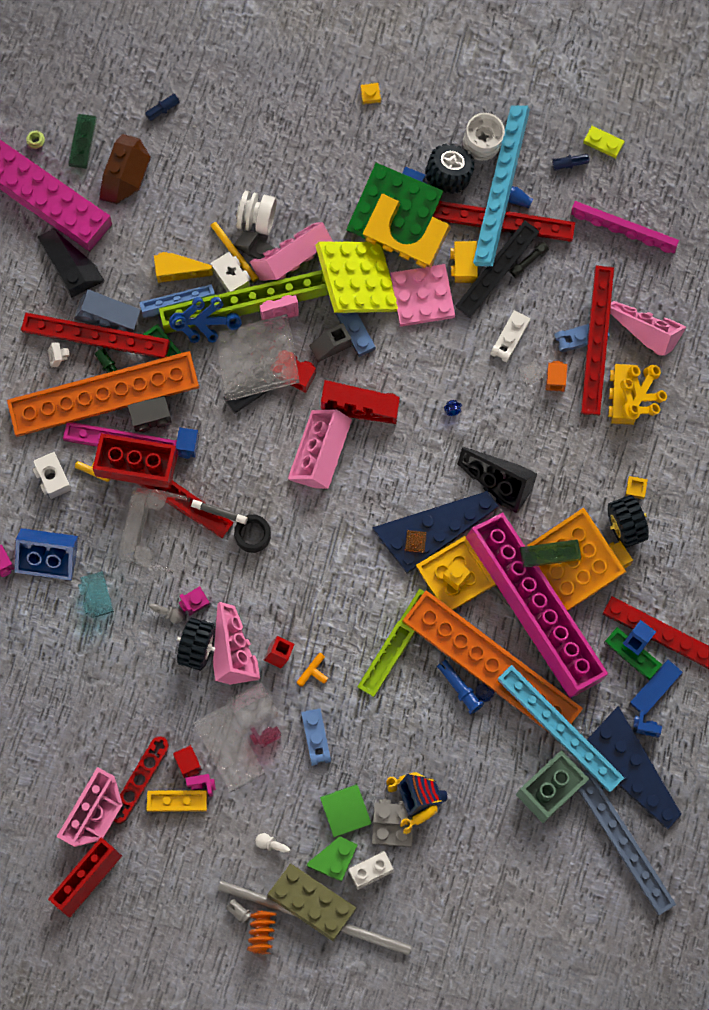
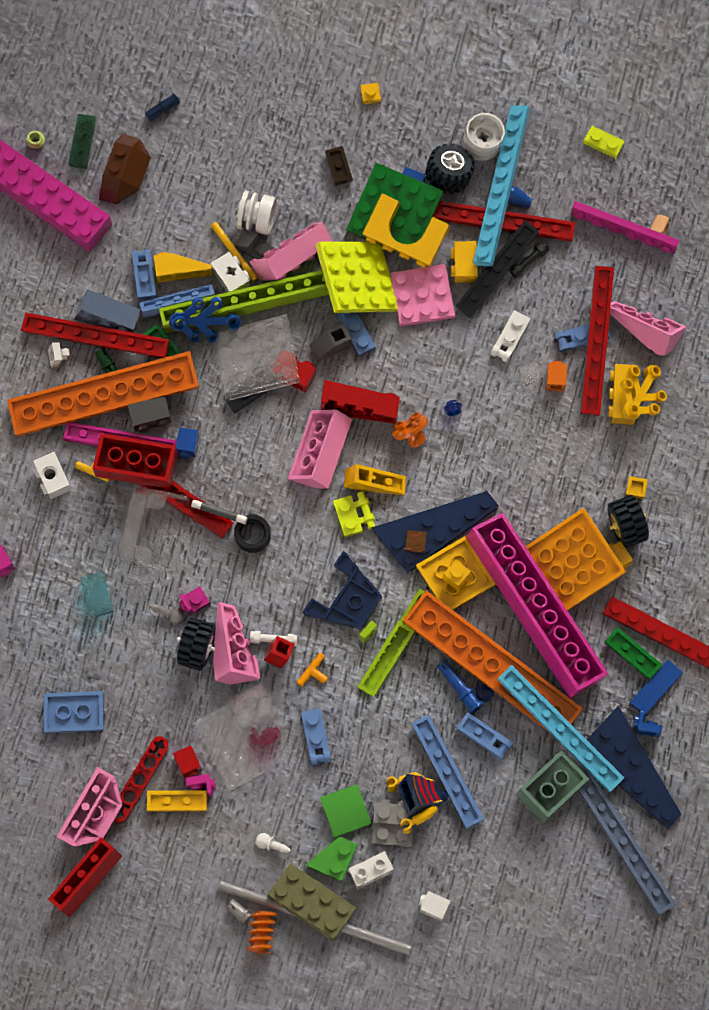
blue slope [15,528,78,581] -> none
black wedge [37,228,104,298] -> none
bright pink plate [259,295,299,325] -> none
black wedge [457,447,537,513] -> none
clear green plate [520,539,581,568] -> none
dark blue axle [552,154,589,171] -> none
blue brick [623,620,656,655] -> none
none -> medium blue plate [44,691,104,733]
none -> medium blue plate [132,249,157,300]
none -> white bar [250,631,298,647]
none -> dark blue wing [302,551,382,629]
none -> dark brown plate [325,146,352,186]
none -> neon yellow plate [333,491,375,538]
none -> yellow slope [344,464,406,495]
none -> lime tile [359,620,377,643]
none -> orange plate [392,412,428,448]
none -> medium blue plate [411,715,484,829]
none -> white brick [418,891,450,922]
none -> medium blue plate [456,712,513,760]
none -> light nougat brick [650,215,669,234]

